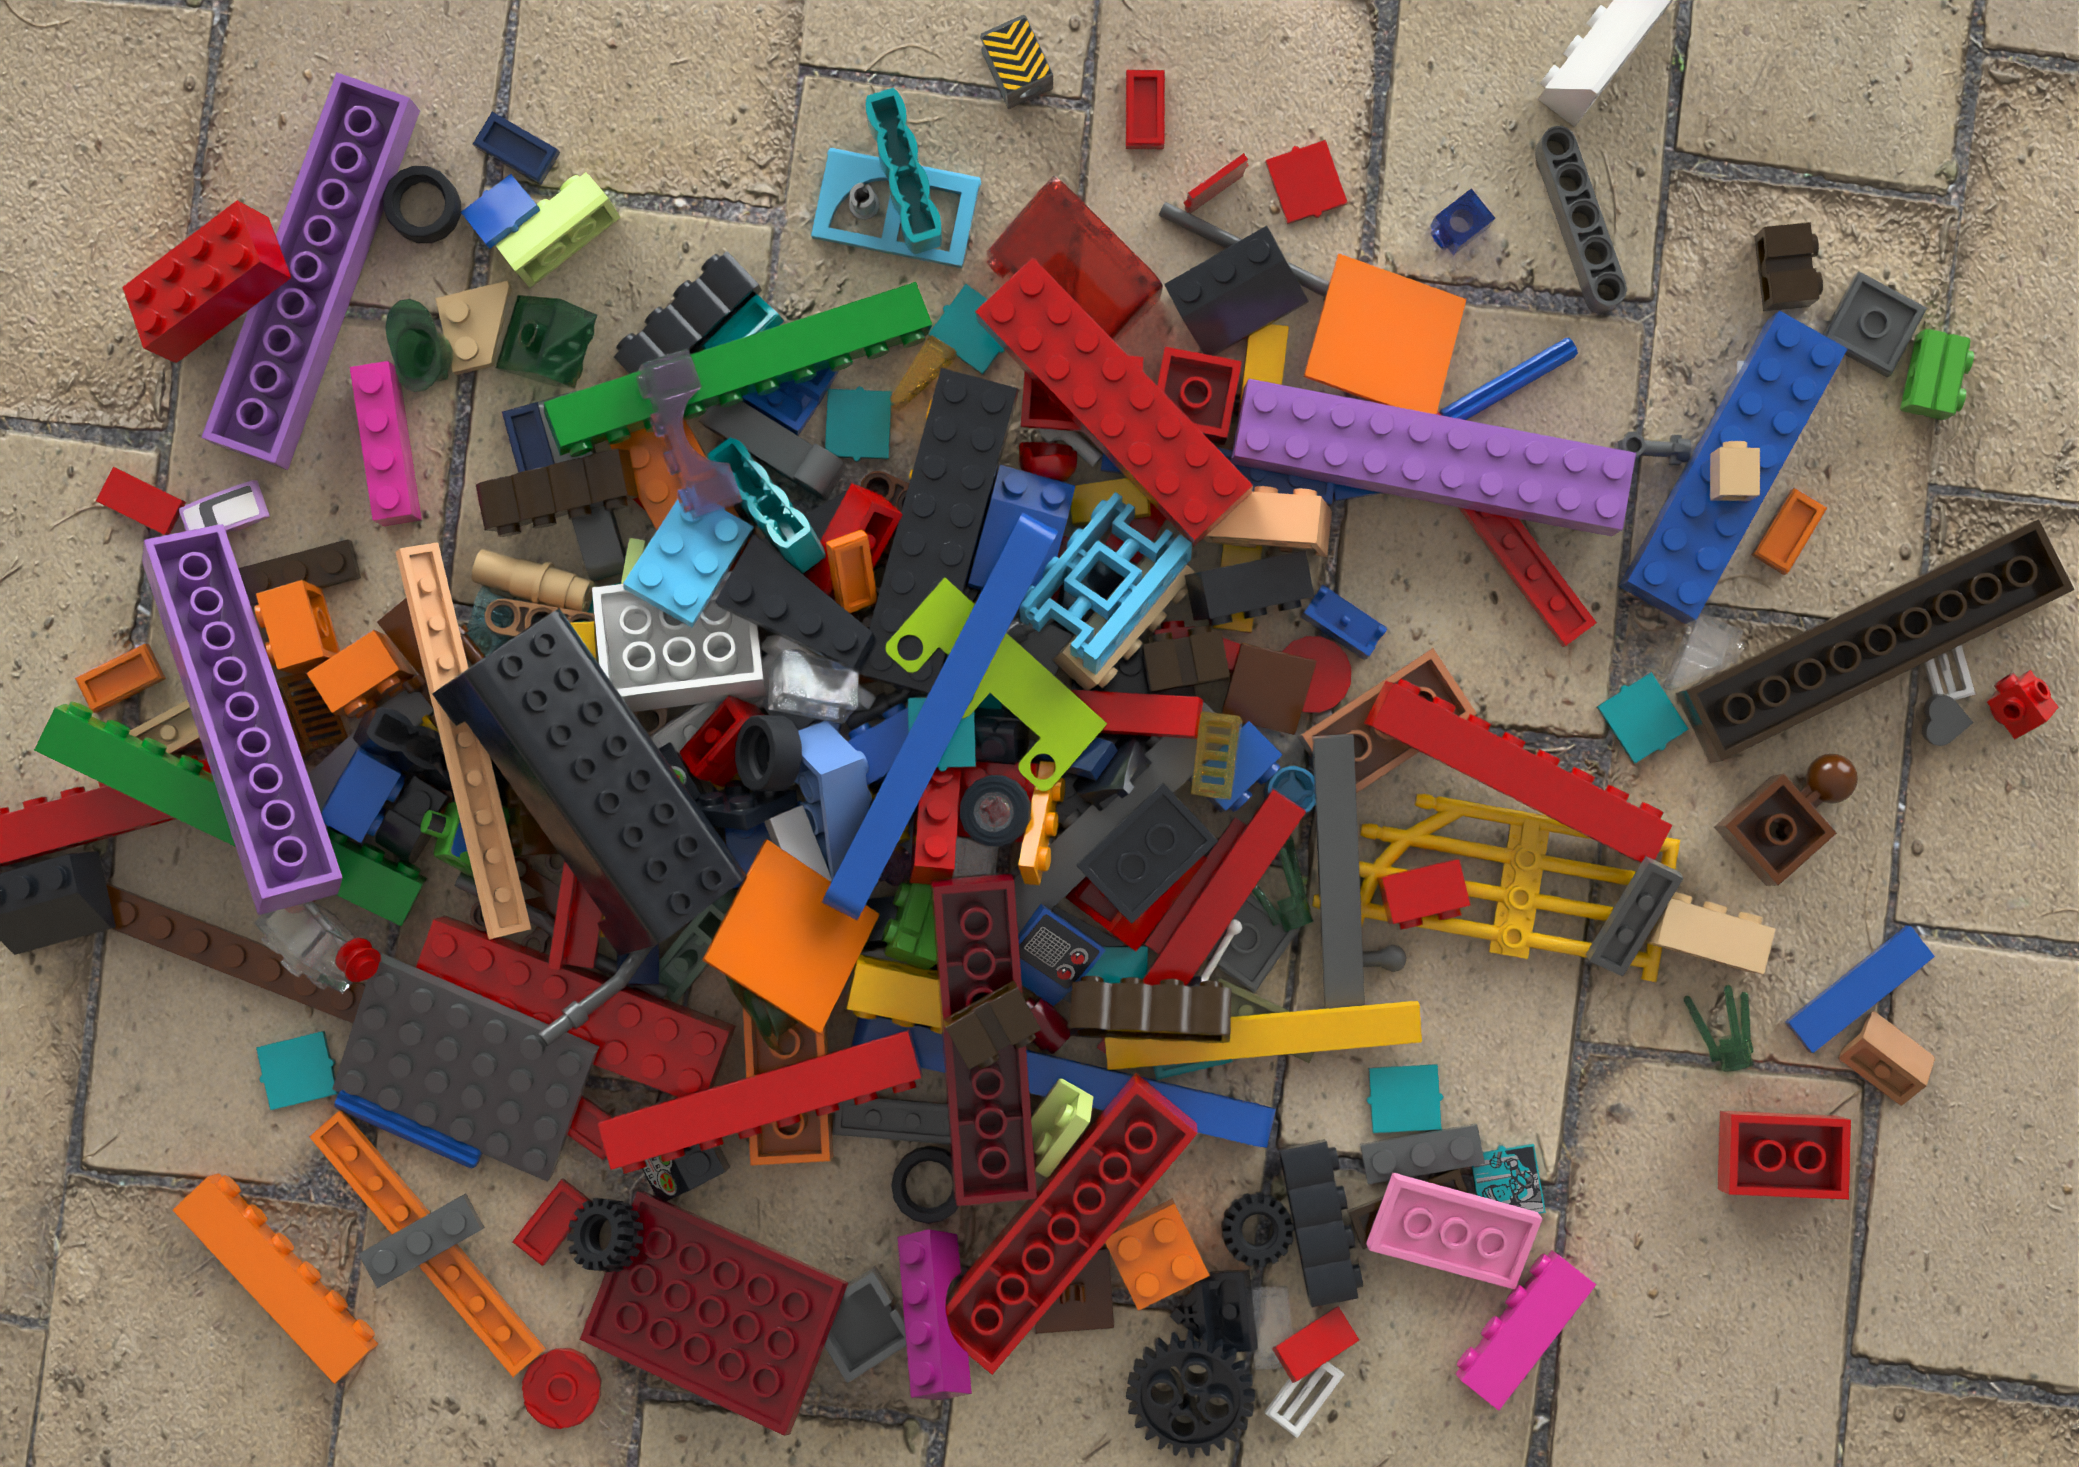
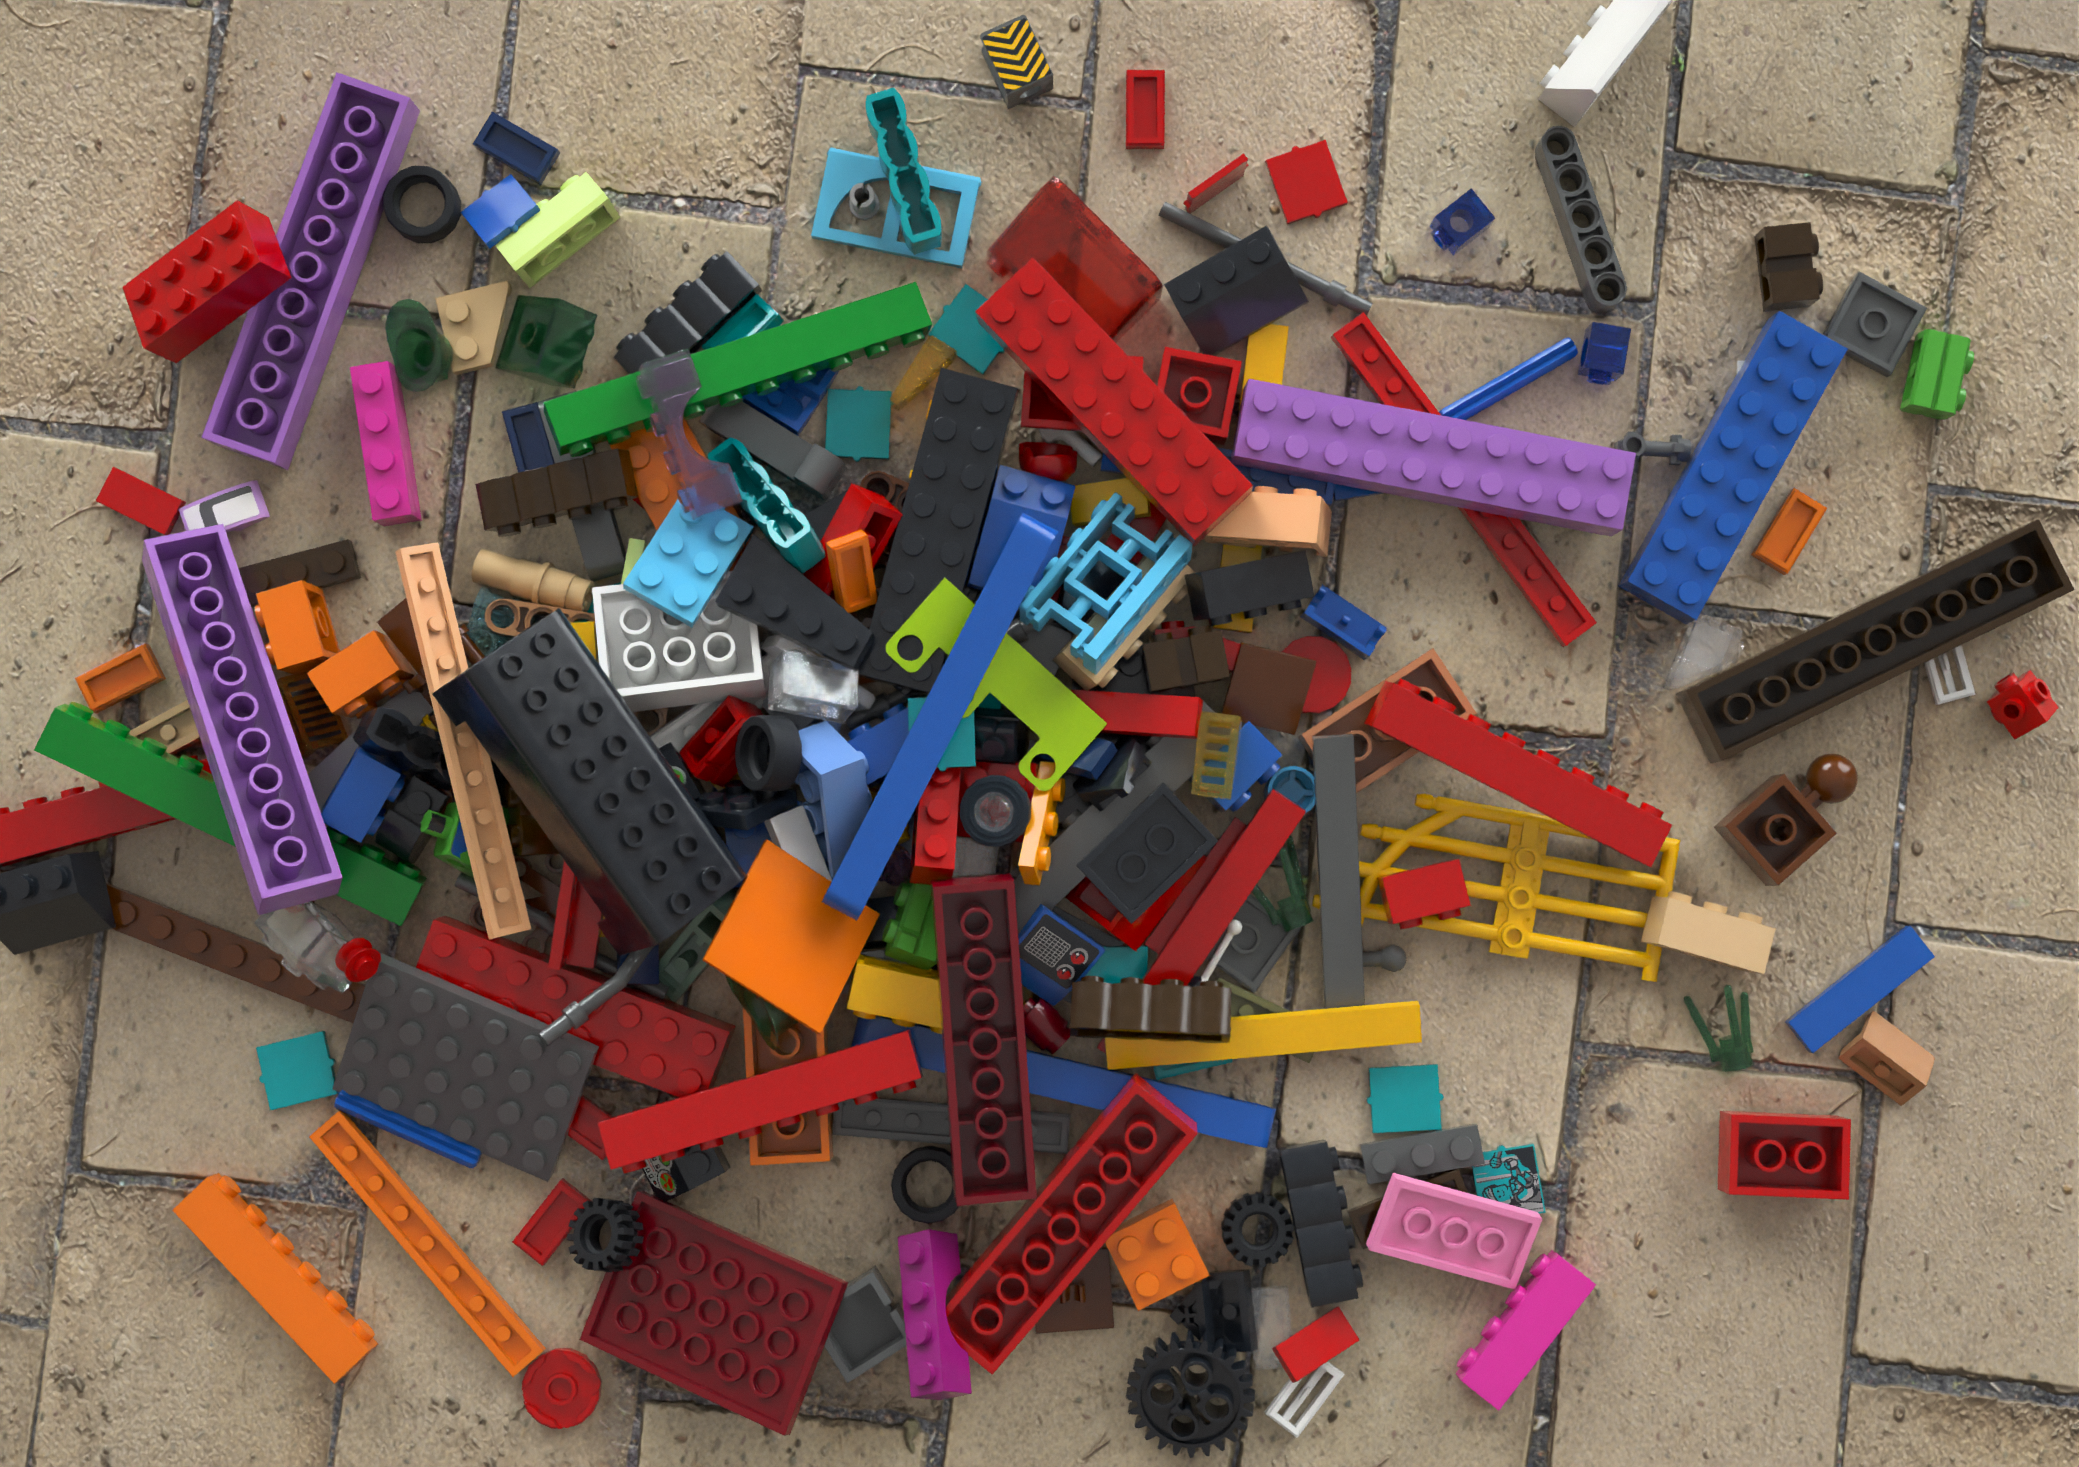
dark grey plate [358,1193,485,1289] -> none
dark brown brick [943,980,1041,1070] -> none
yellowish green bracket [1031,1079,1094,1178] -> none
orange piece [1303,254,1467,414] -> none
dark grey plate [1586,856,1684,977] -> none
teal piece [1597,672,1688,764] -> none
tan brick [1710,441,1760,501] -> none
dark grey tile [1922,694,1974,746] -> none
none -> clear blue brick [1578,322,1631,385]

